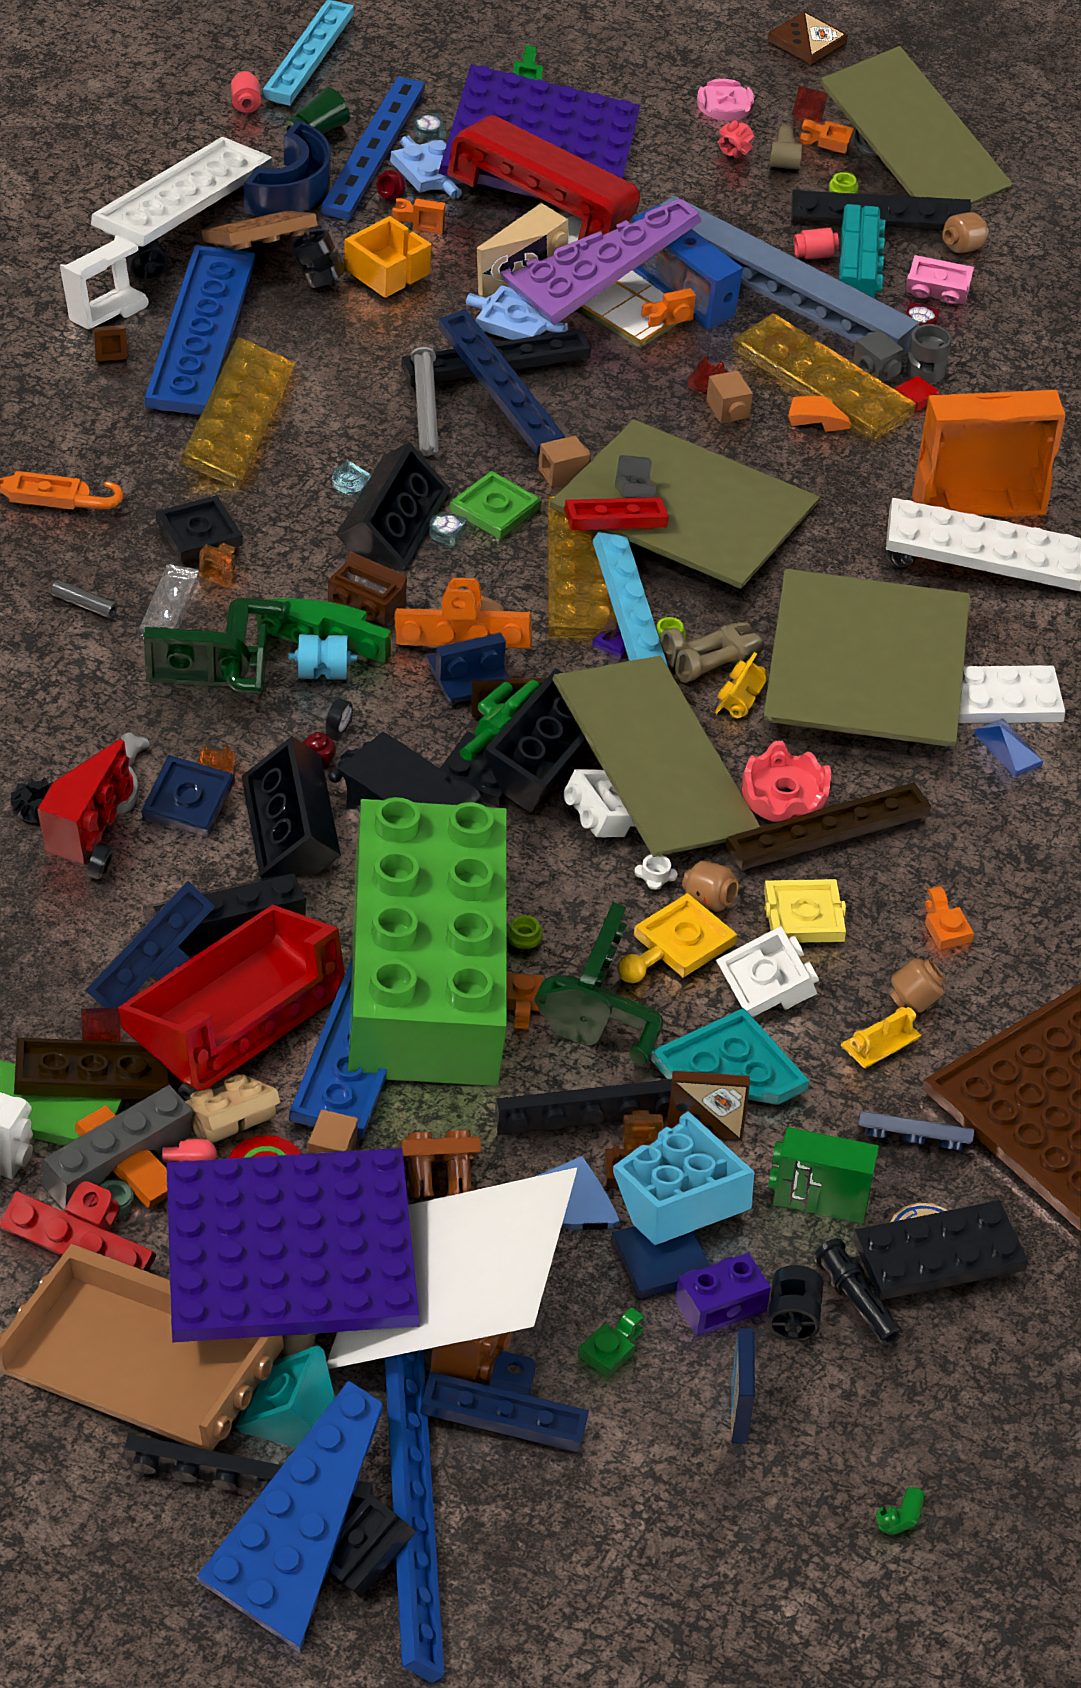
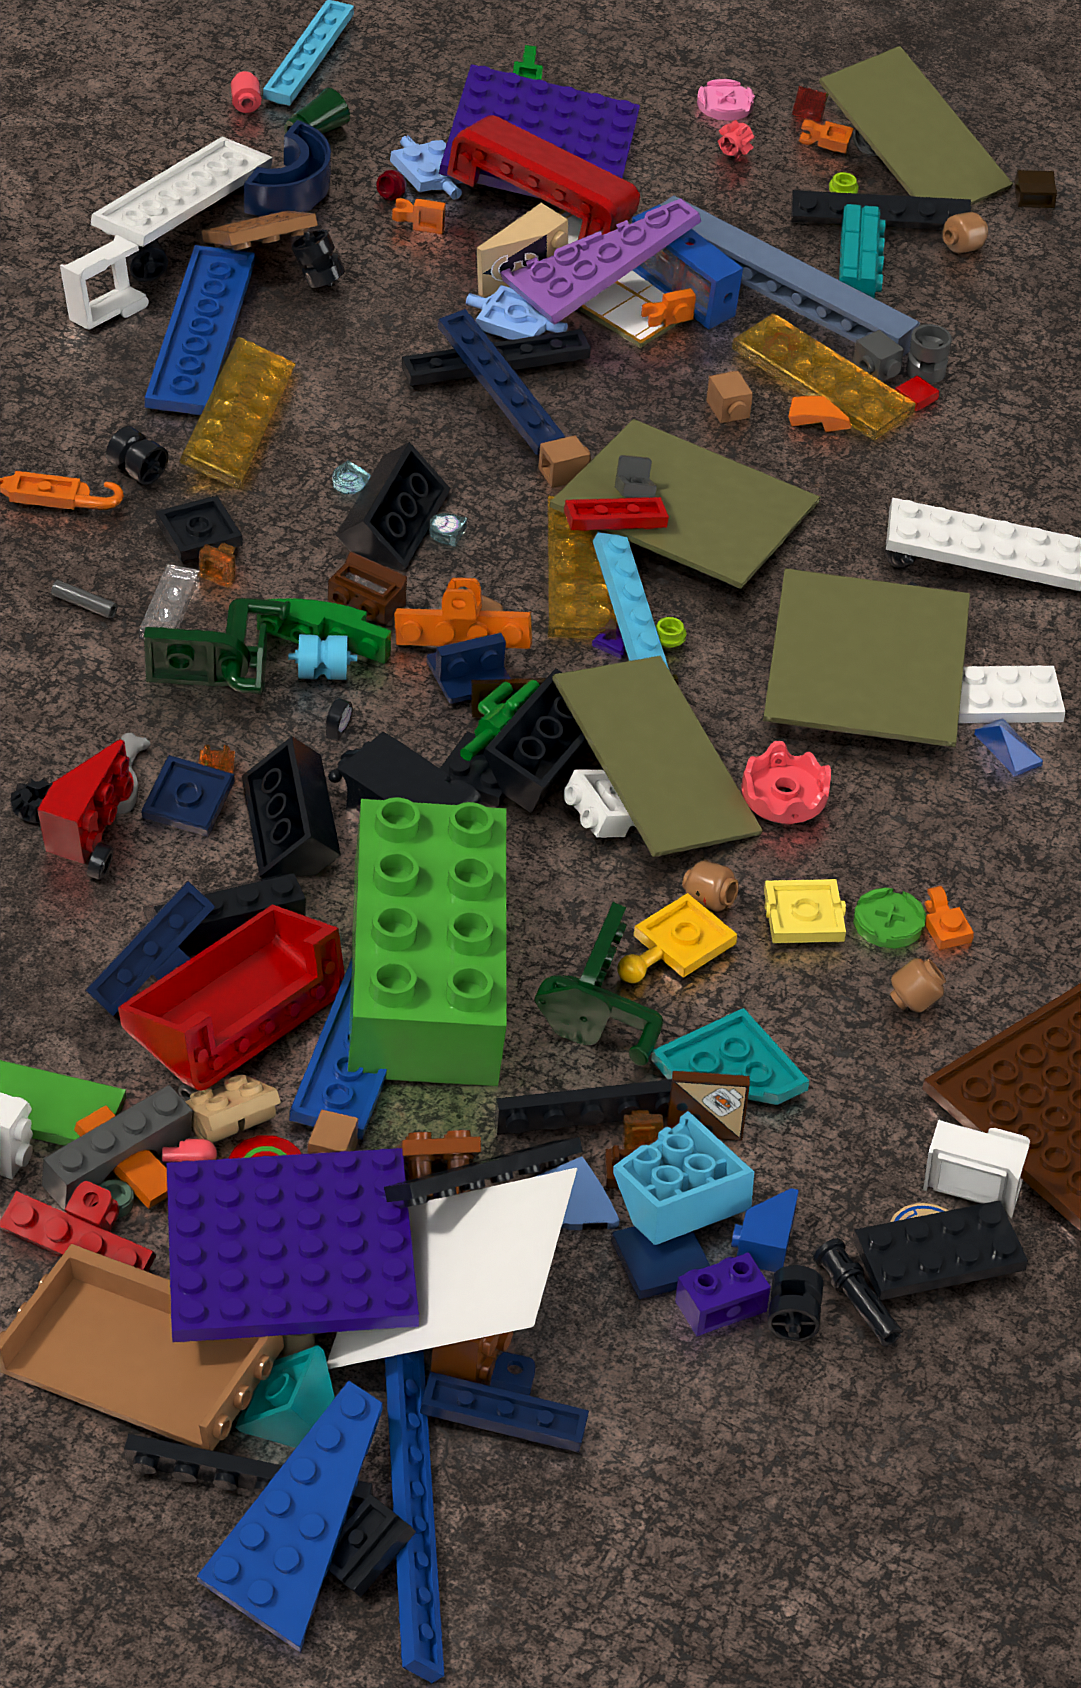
dark brown tile [14,1038,169,1100] -> none
clear red tile [81,1007,121,1042] -> none
reddish brown tile [93,325,128,362] -> none
dark red plate [302,732,336,767] -> none
blue tile [321,76,425,221] -> none
light orange piece [344,216,432,298] -> none
light grey axle [411,347,439,457] -> none
clear light blue tile [414,113,446,140] -> none
bright green tile [450,471,542,539] -> none
lime plate [506,915,543,949] -> none
orange plate [506,973,543,1030] -> none
green plate [578,1308,644,1379] -> none
white plate [634,854,678,890] -> none
dark tan piece [660,622,764,683] -> none
clear red tile [688,356,729,395] -> none
yellow hinge [714,652,768,718] -> none
white plate [716,926,819,1017] -> none
dark brown plate [726,782,931,871] -> none
dark blue tile [731,1328,755,1444] -> none
reddish brown tile [768,11,848,65] -> none
green brick [768,1127,879,1224] -> none
dark tan pin [770,125,802,170] -> none
coral brick [794,227,839,261] -> none
yellow hinge [841,1007,922,1069] -> none
tile [858,1111,974,1150] -> none
green arm [876,1487,925,1535] -> none
bright pink bracket [906,255,974,304] -> none
tile [906,302,940,326] -> none
orange tile [912,390,1066,517] -> none
none -> black wheel [106,426,169,485]
none -> black plate [384,1137,583,1207]
none -> blue slope [731,1188,799,1272]
none -> bright green tile [853,888,926,949]
none -> white piece [923,1120,1030,1219]
none -> dark brown piece [1014,170,1057,208]

